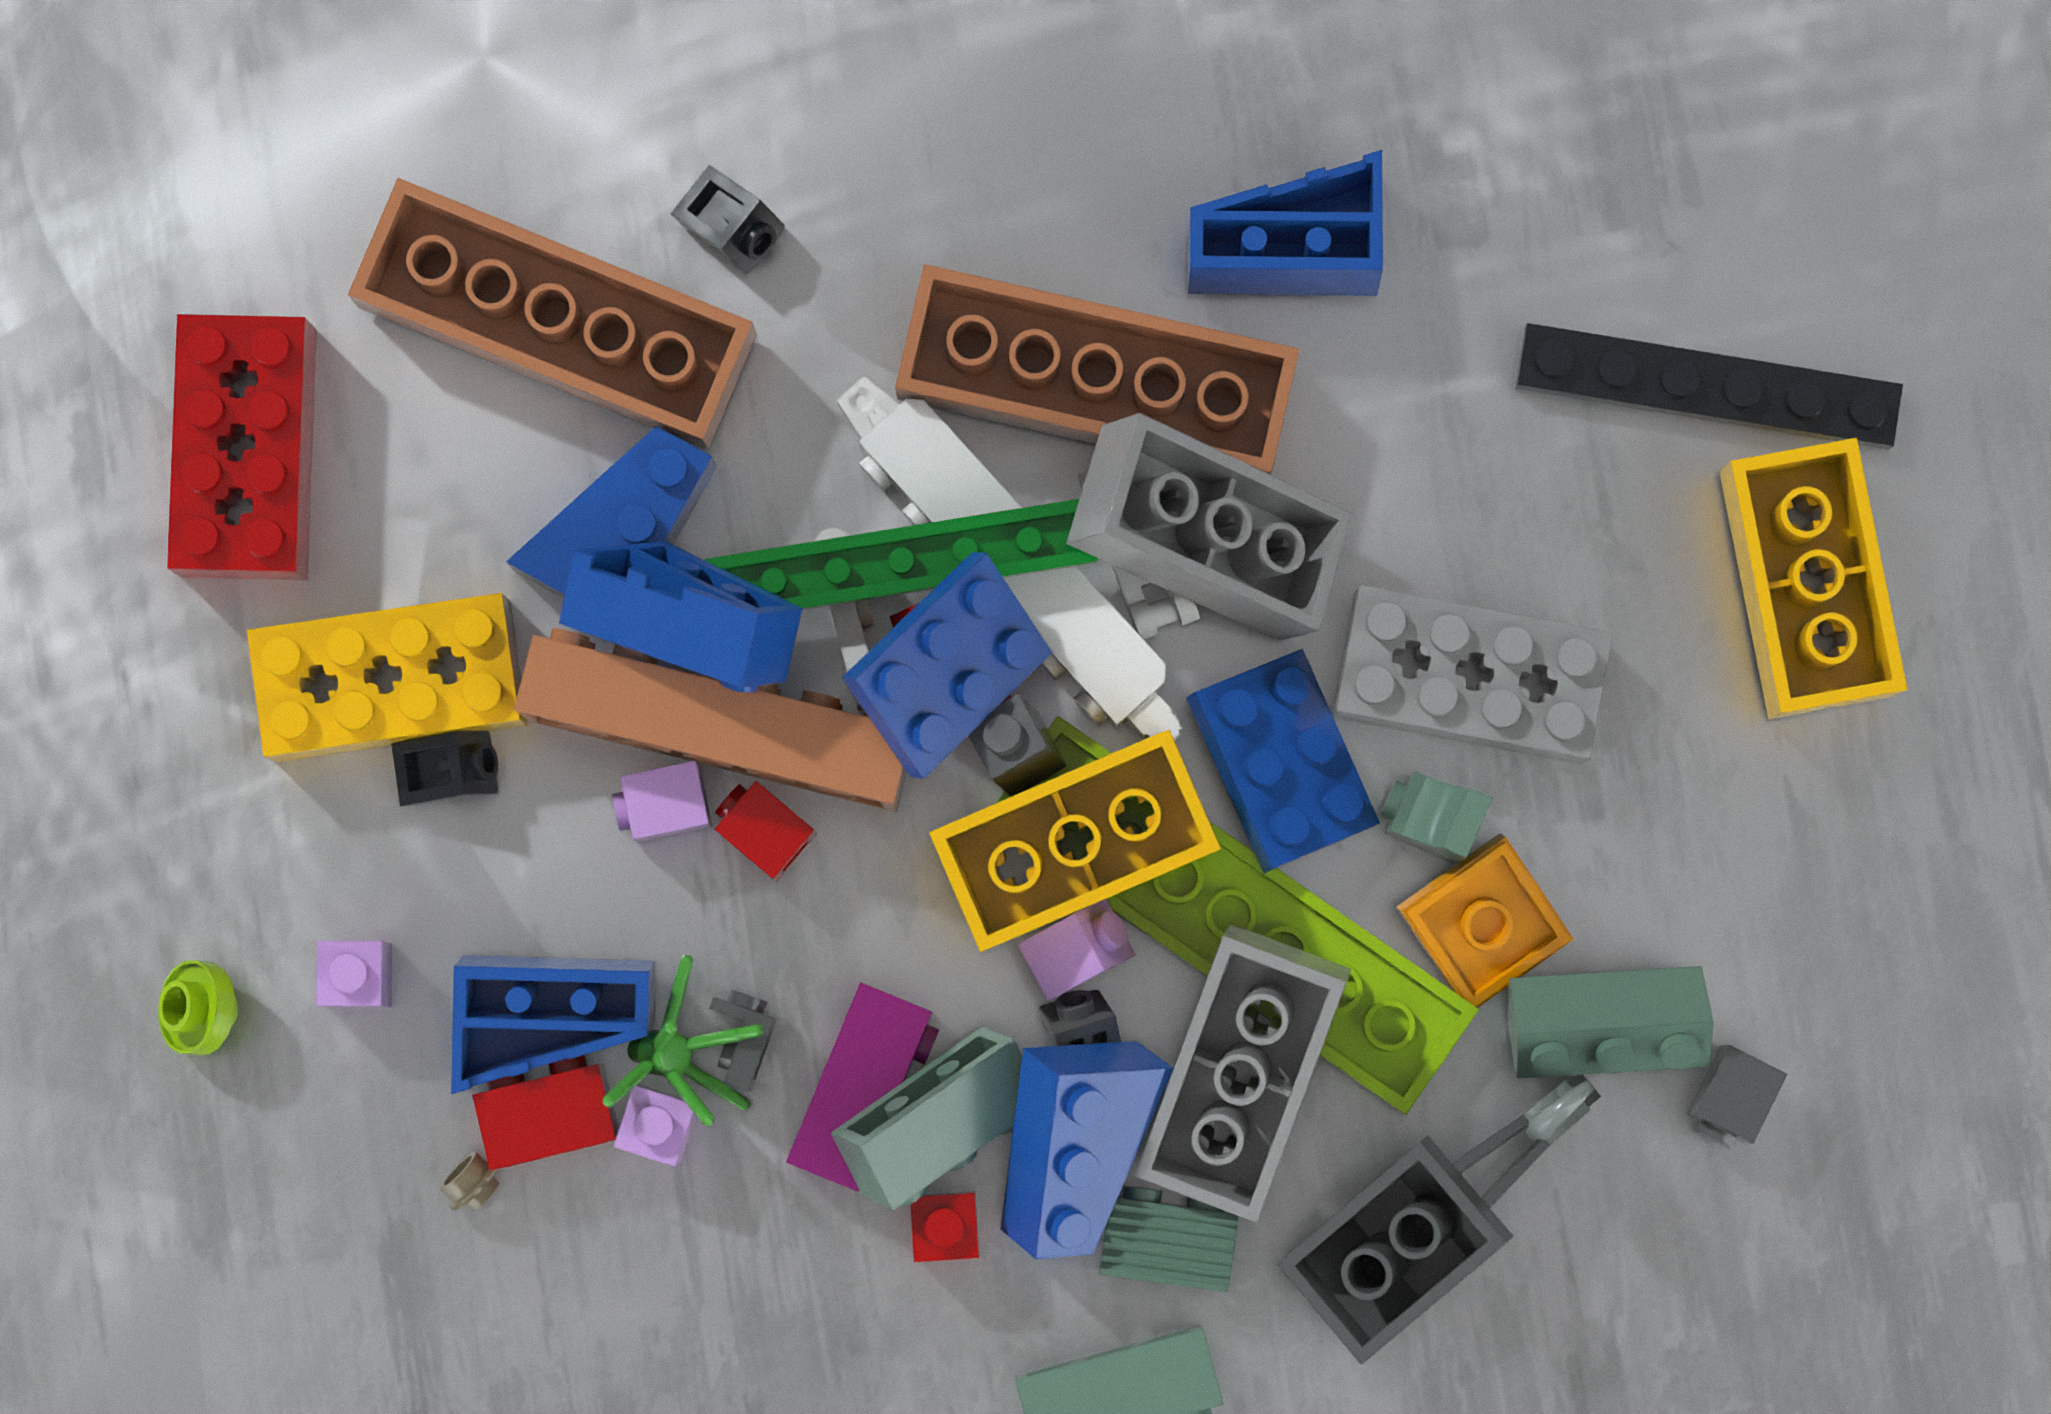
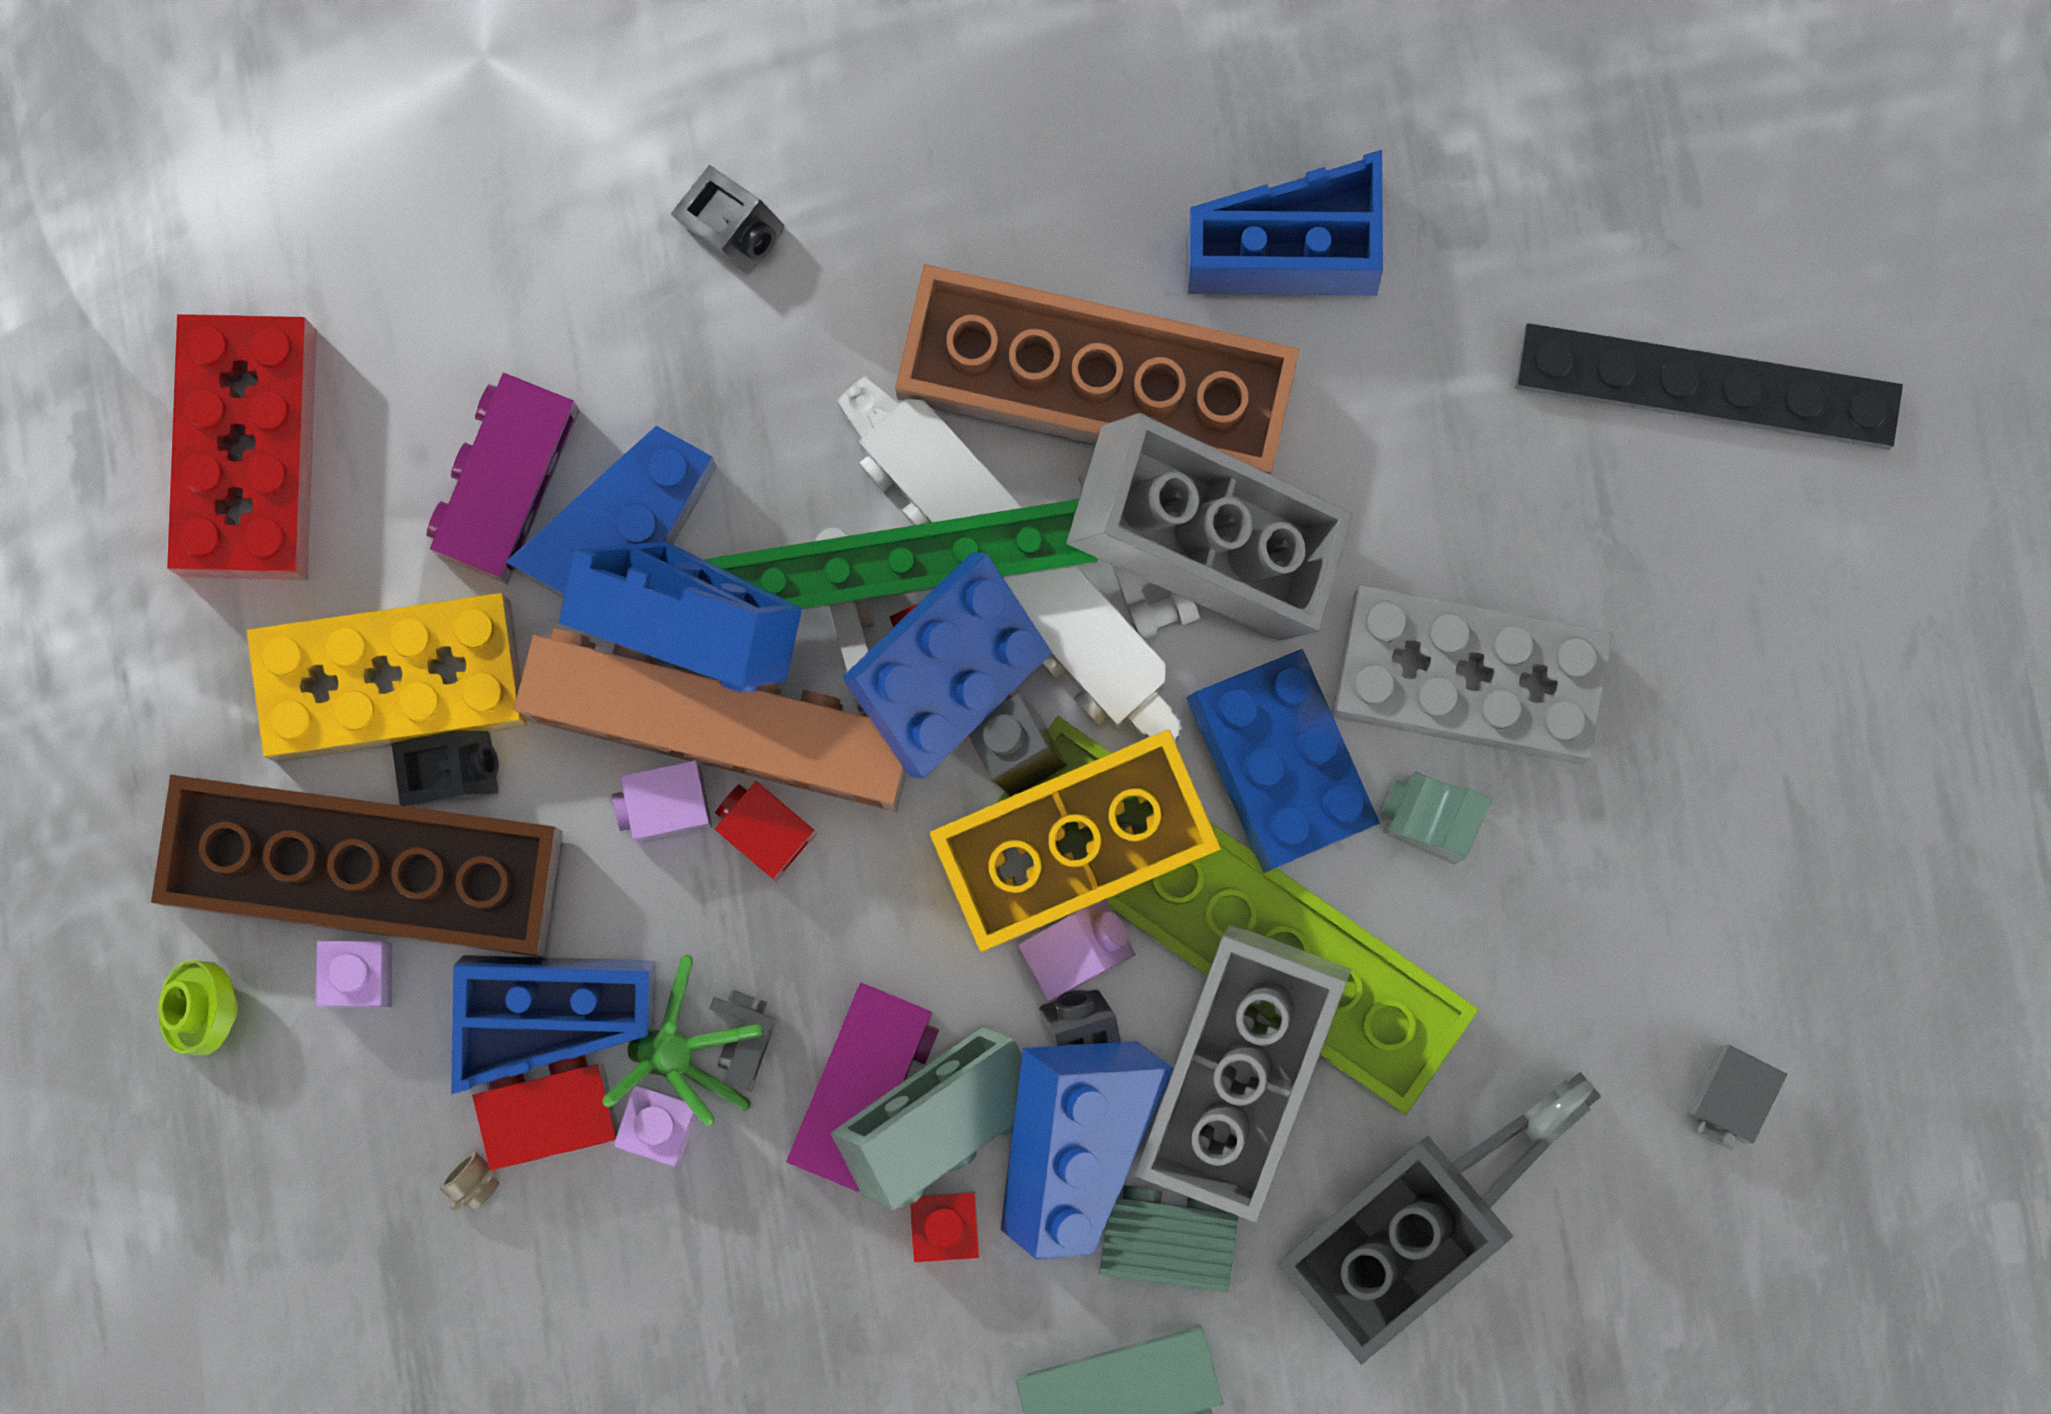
nougat brick [348,178,757,450] -> none
light orange plate [1396,833,1574,1008] -> none
sand green brick [1507,966,1714,1079] -> none
yellow brick [1719,438,1908,720] -> none
none -> reddish brown brick [151,774,563,957]
none -> magenta brick [426,372,580,584]

